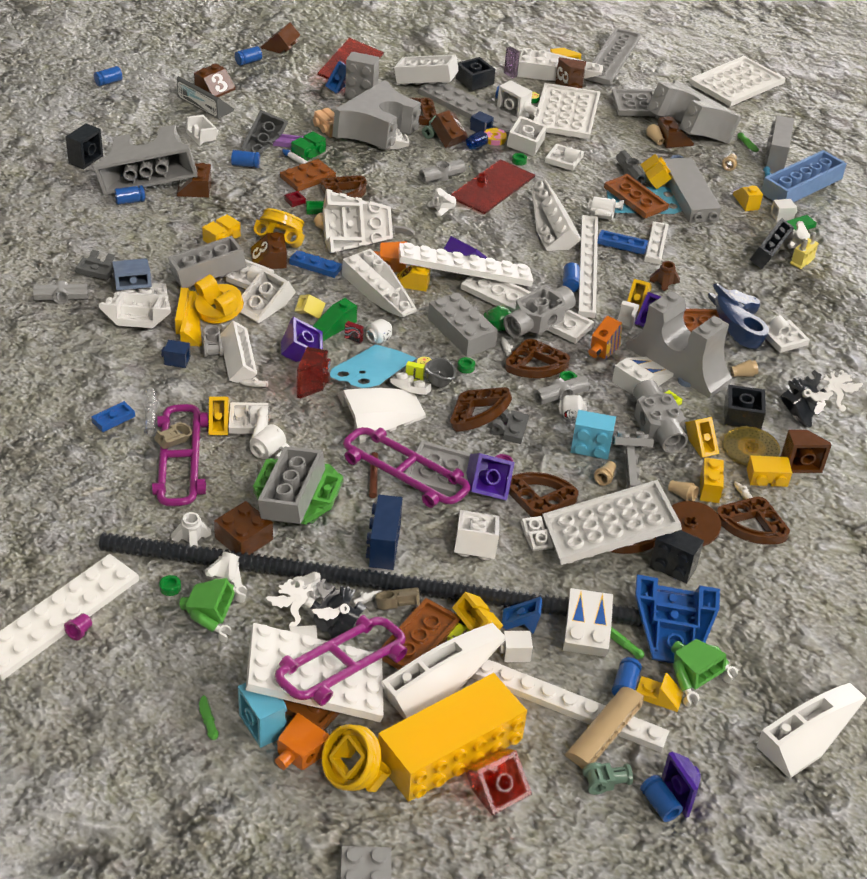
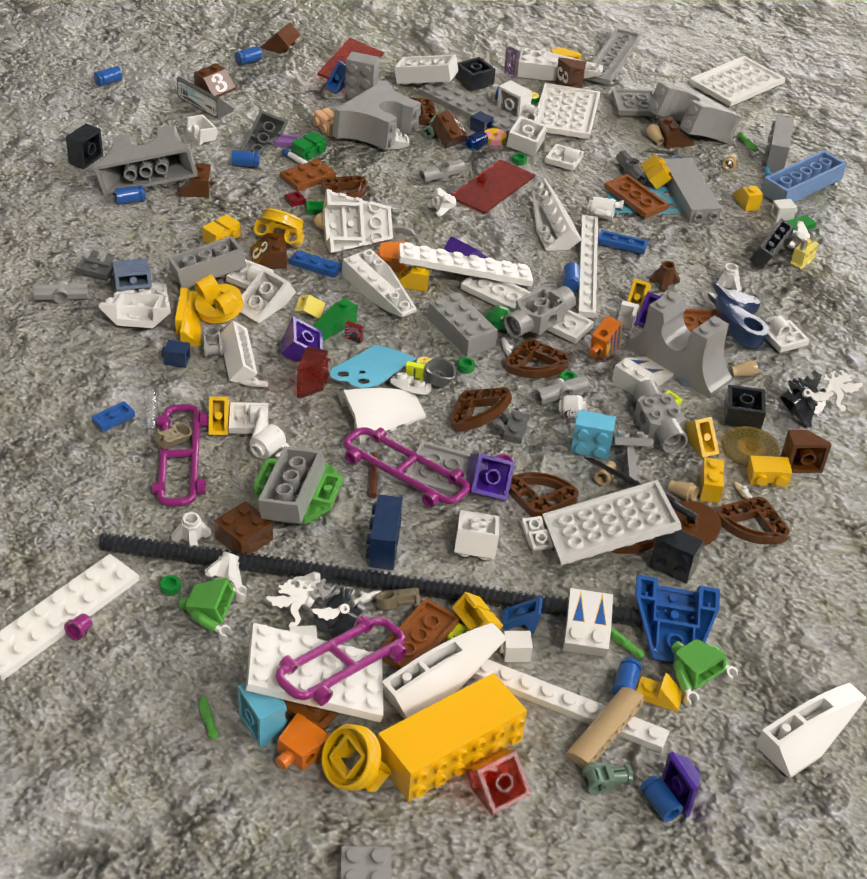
white head [366,319,392,344] -> none
white tile [644,222,669,264] -> none
none -> black sword [584,457,699,521]
none -> white rock [716,263,742,292]

